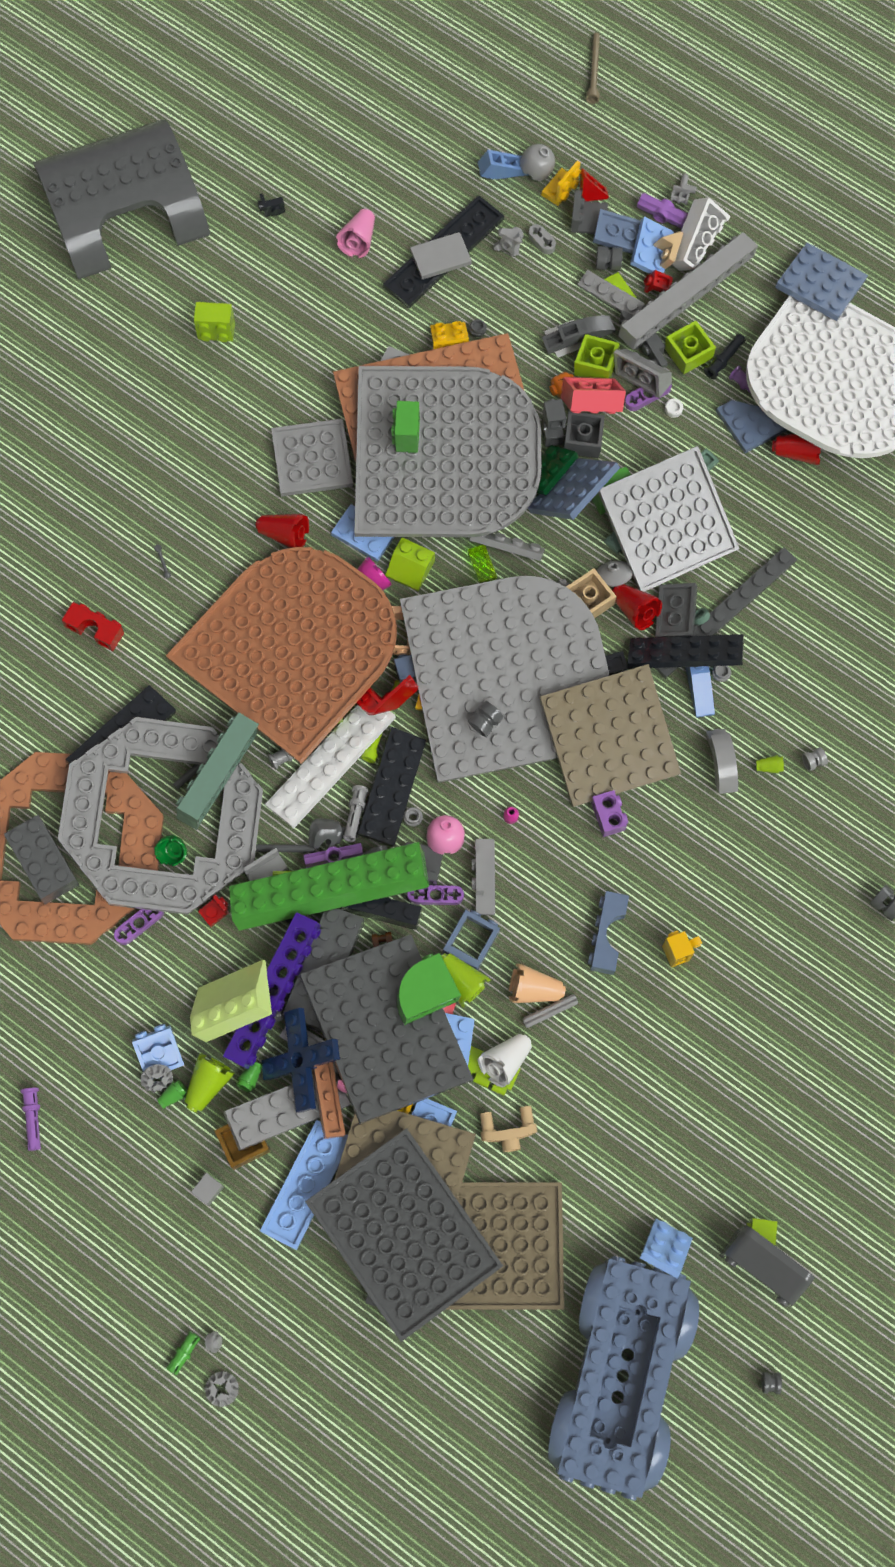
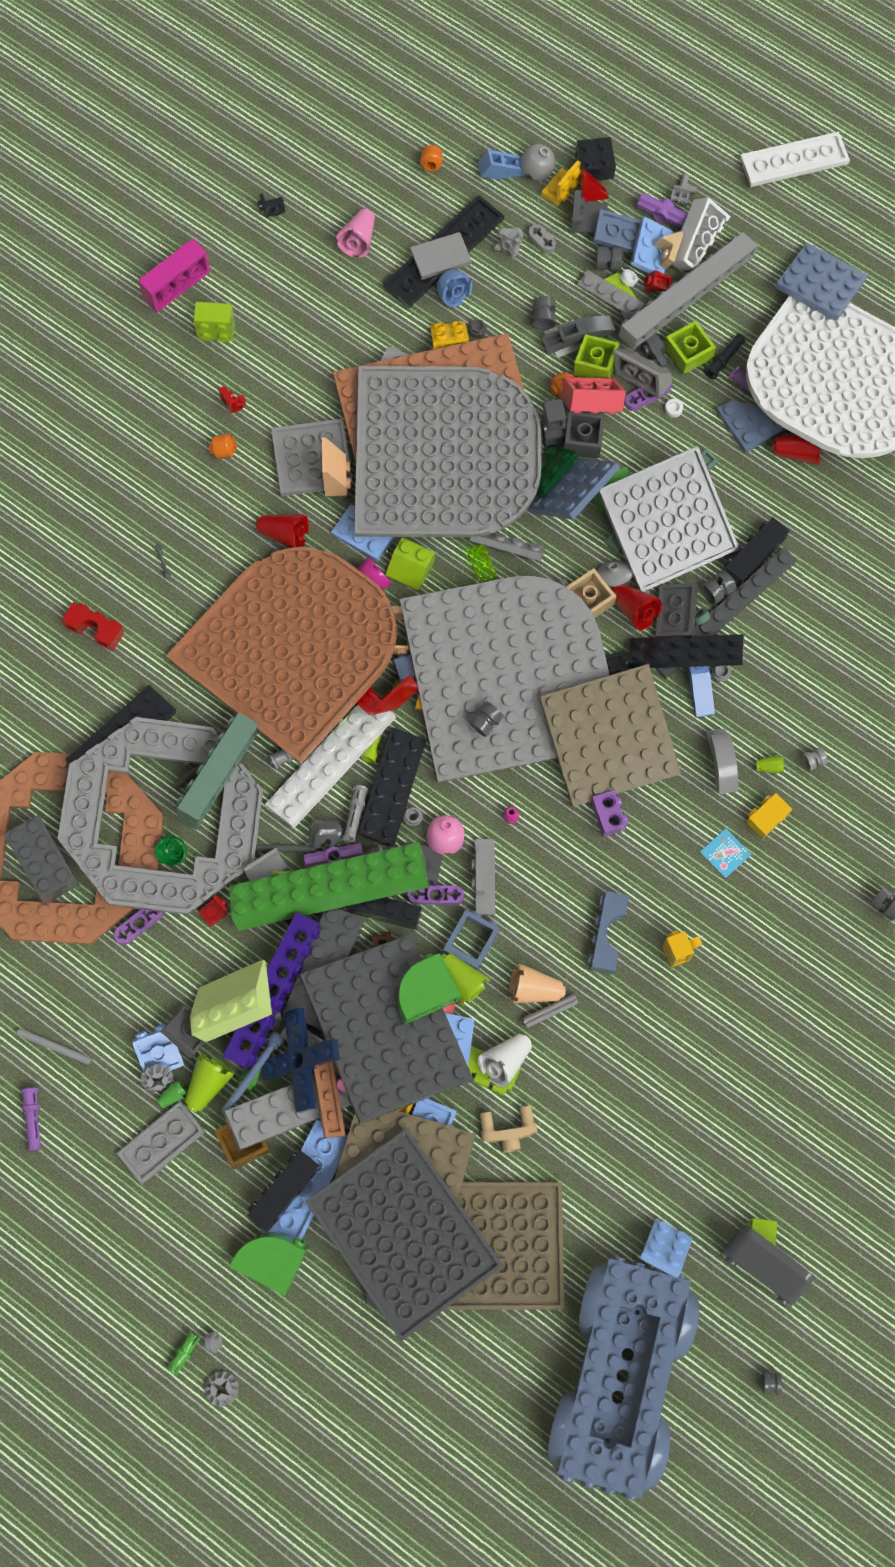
dark grey slope [33,119,211,280] -> none
light grey panel [191,1173,224,1207] -> none
bright green brick [392,401,420,453] -> none
dark tan piece [586,32,600,104] -> none
none -> light grey bar [16,1028,92,1066]
none -> light grey tile [116,1101,206,1185]
none -> dark pink brick [138,239,211,313]
none -> dark grey tile [161,1004,205,1059]
none -> orange head [209,433,237,459]
none -> red bracket [218,385,246,414]
none -> sand blue piece [222,1033,284,1114]
none -> bright green brick [230,1232,310,1296]
none -> black brick [247,1150,321,1233]
none -> light nougat slope [322,438,351,496]
none -> orange head [420,145,443,172]
none -> medium blue cylinder [437,270,472,307]
none -> dark grey wheel [532,296,556,330]
none -> black brick [575,137,616,181]
none -> white tile [620,269,638,287]
none -> medium azure sticker [700,829,752,878]
none -> dark grey wheel [701,570,736,605]
none -> black brick [724,517,790,587]
none -> white plate [740,132,850,187]
none -> yellow brick [746,793,792,839]

